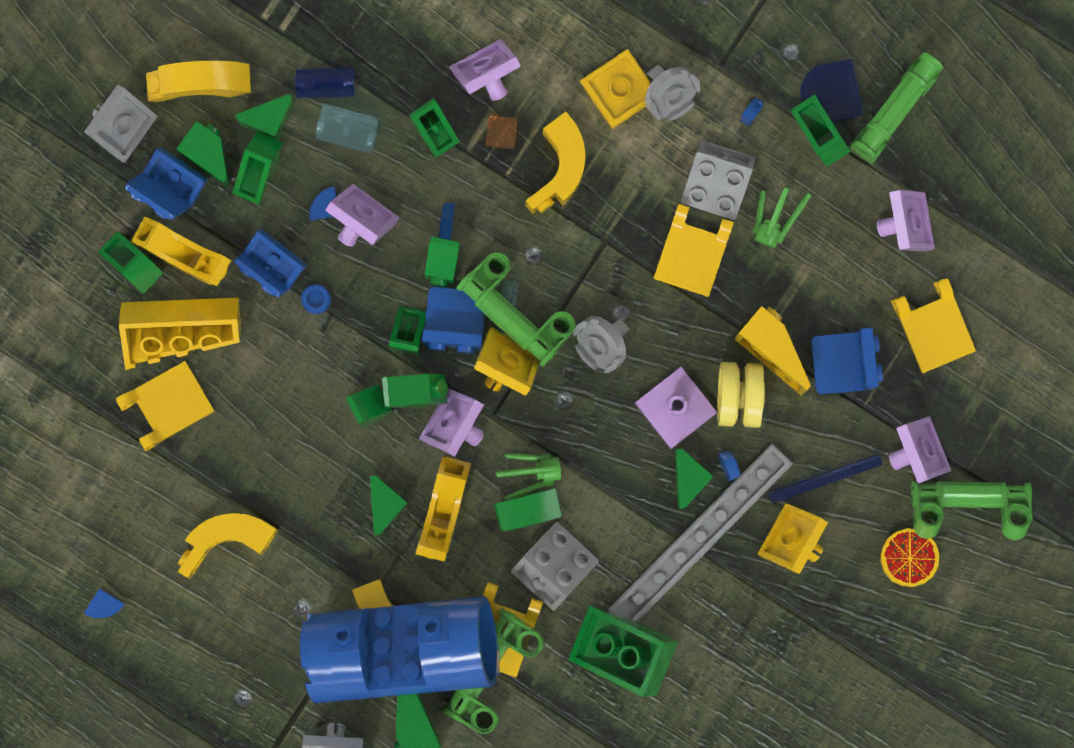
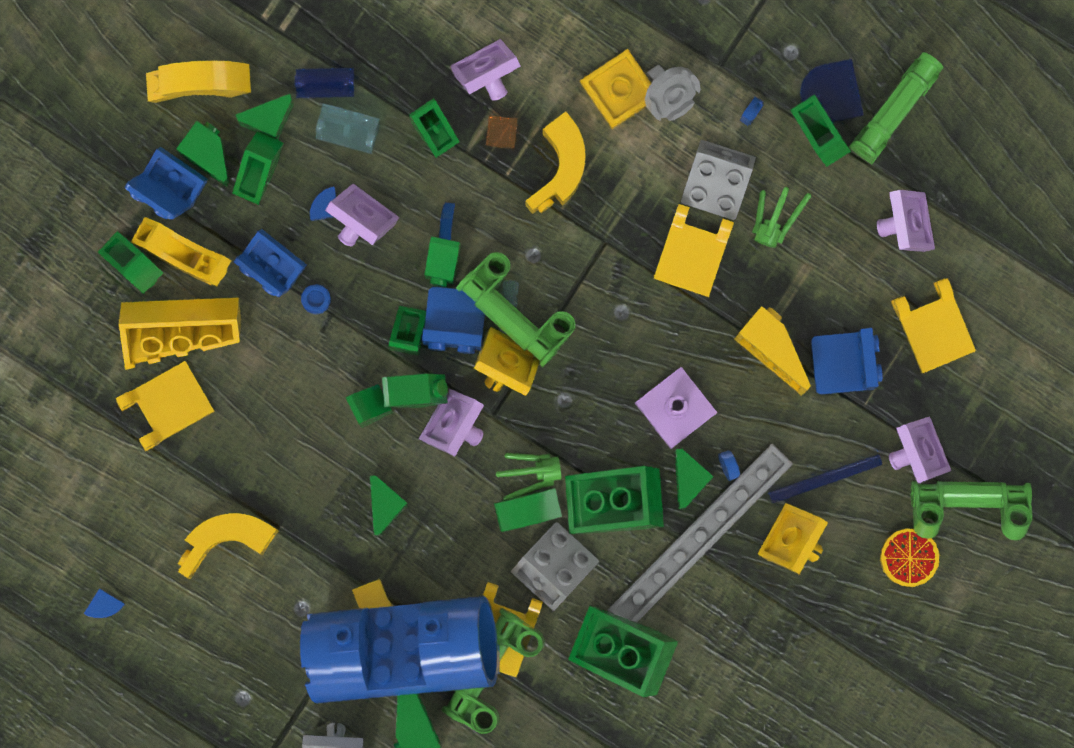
light grey tile [84,85,158,163] -> none
yellow arch [416,456,471,561] -> none
light grey tile [573,316,630,373] -> none
light yellow wheel [717,362,765,428] -> none
none -> green slope [565,466,664,534]

